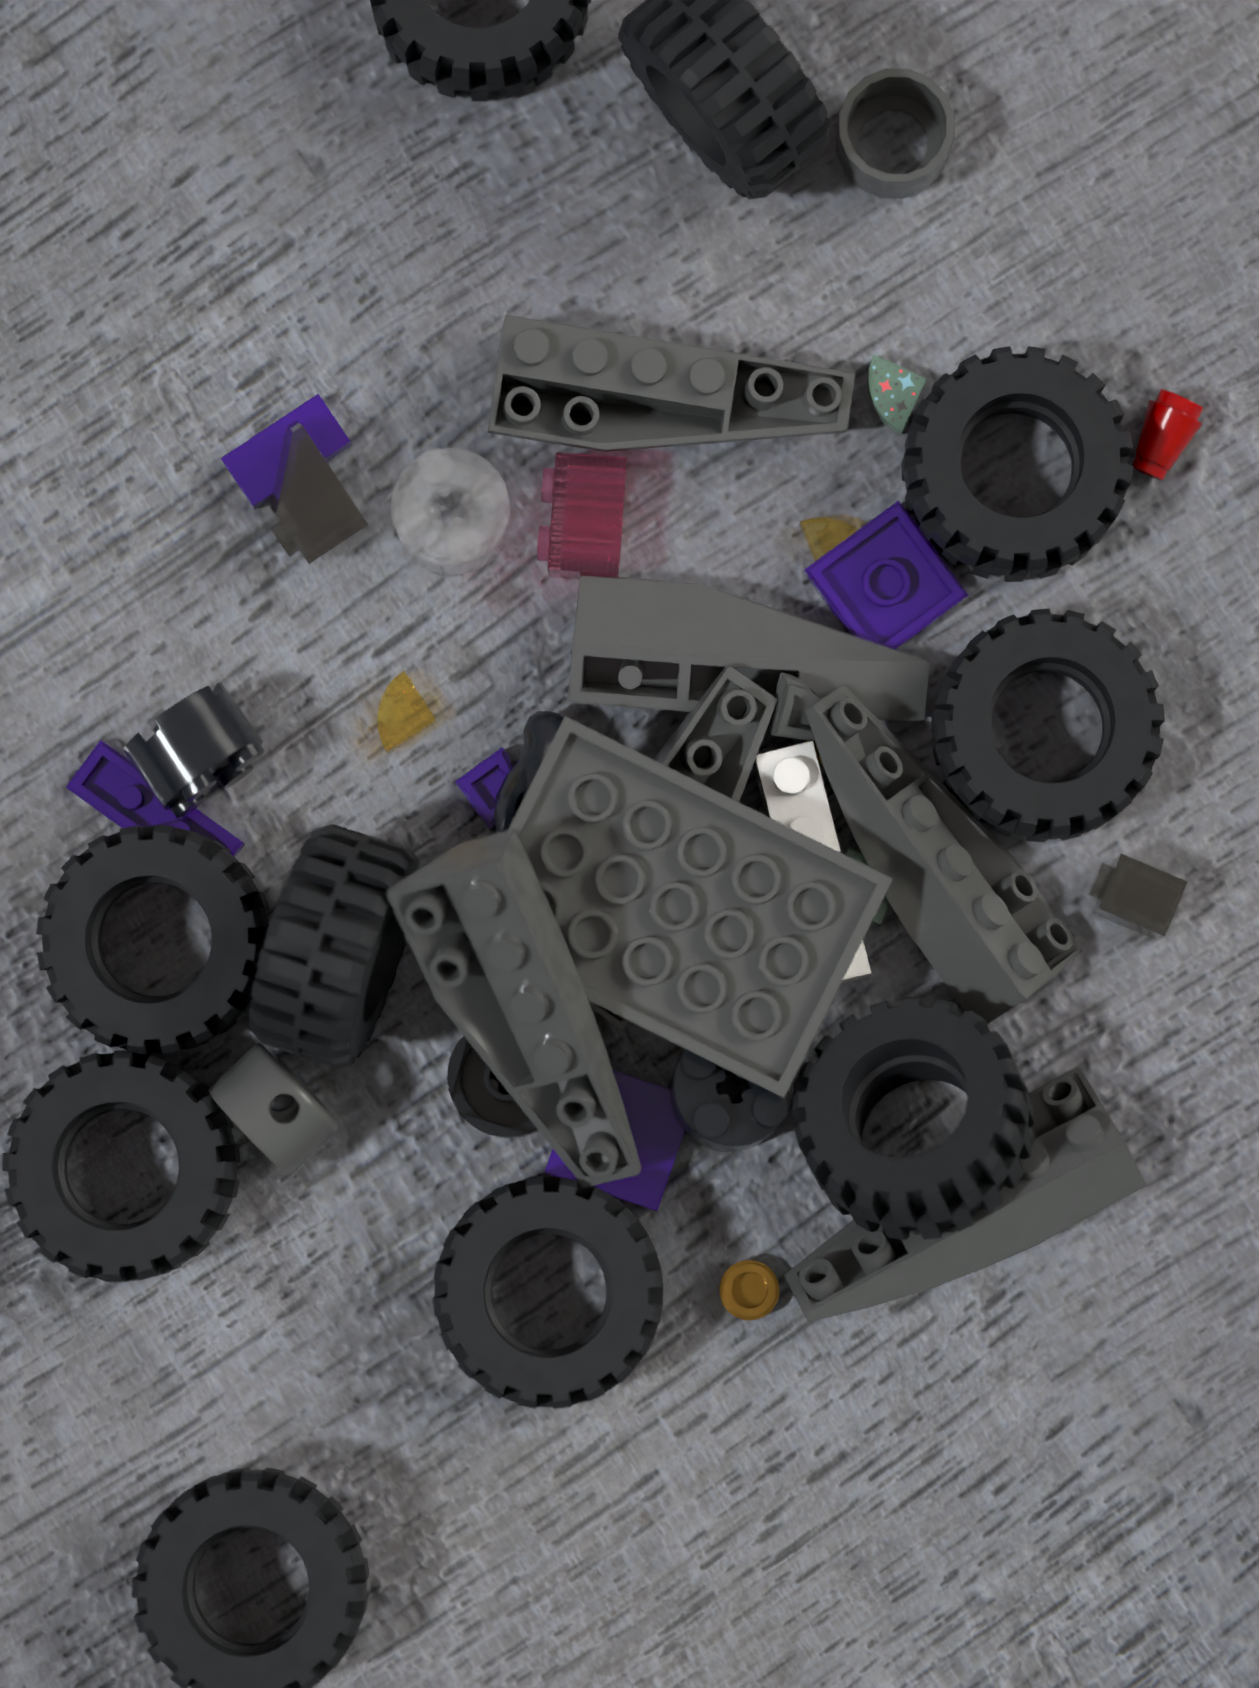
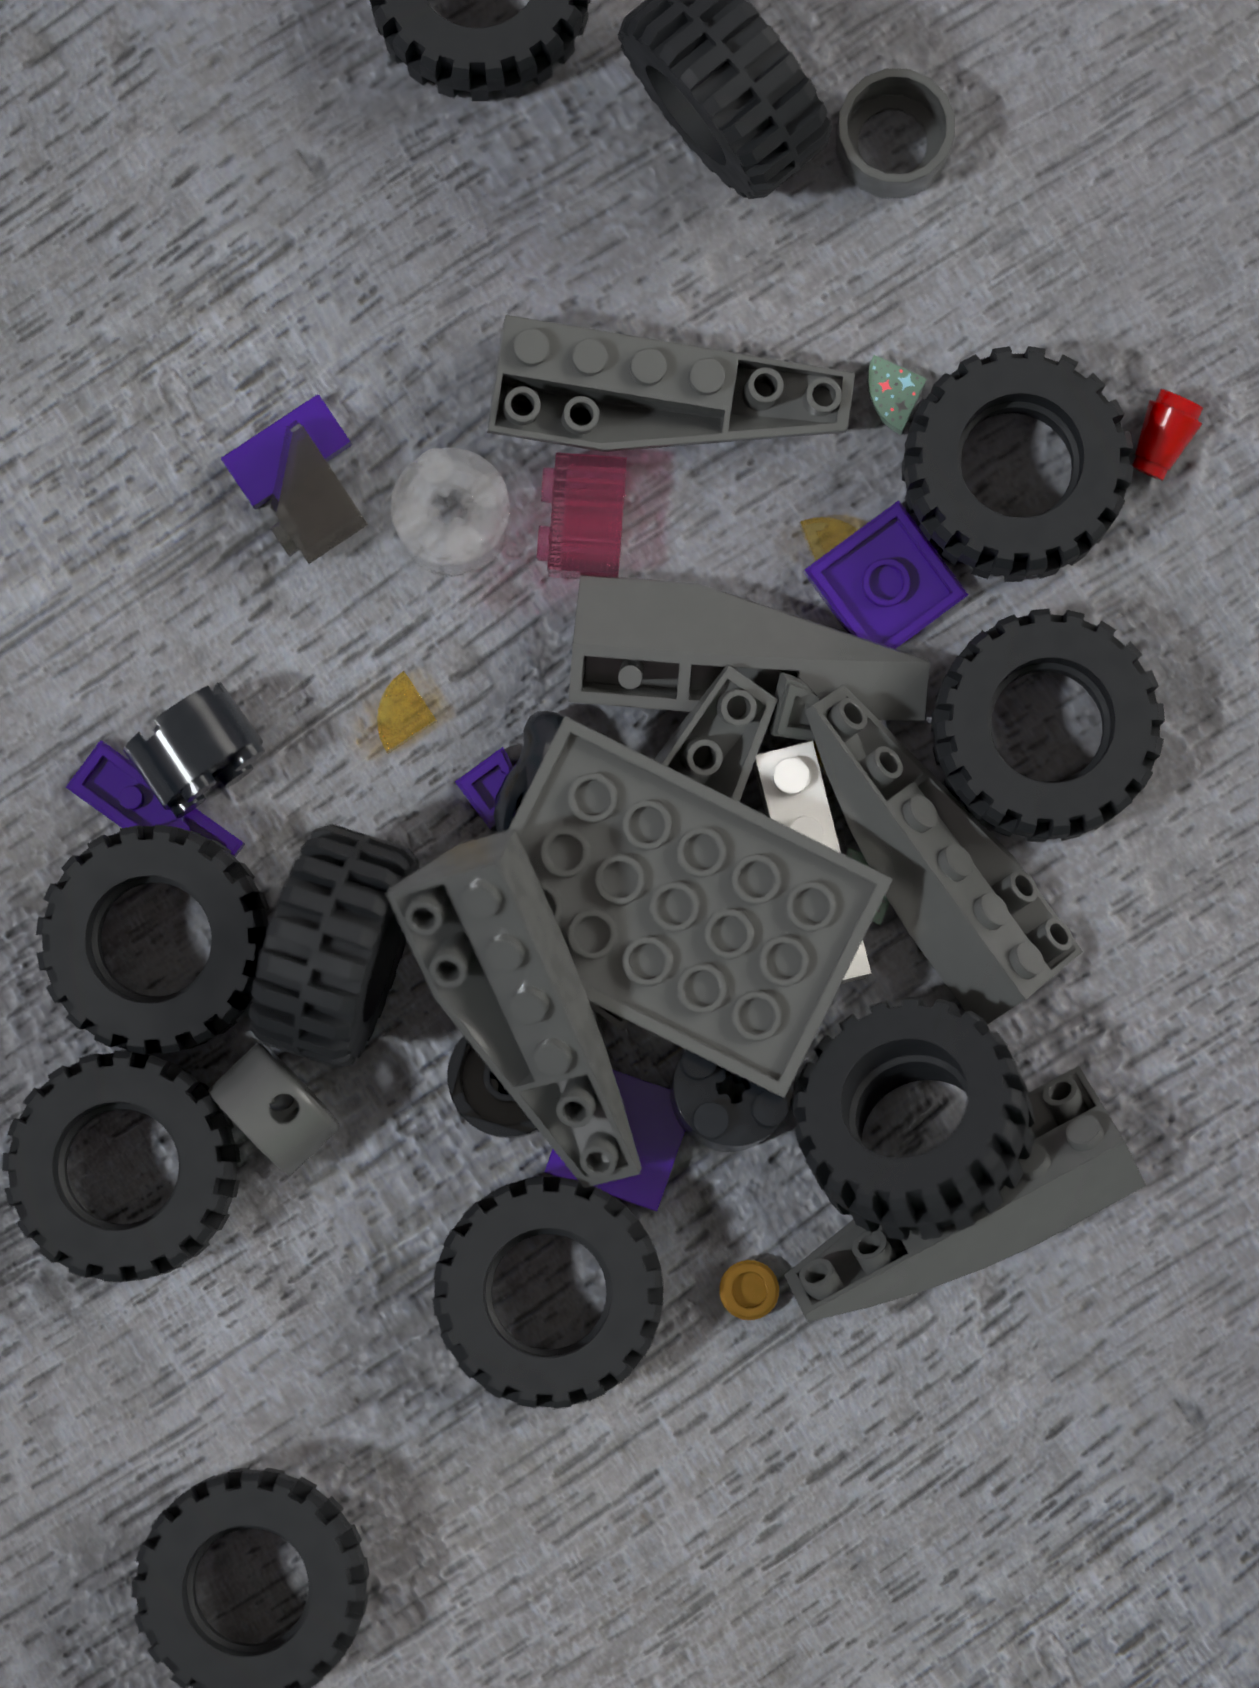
clear smoke brick [1088,854,1188,940] -> none

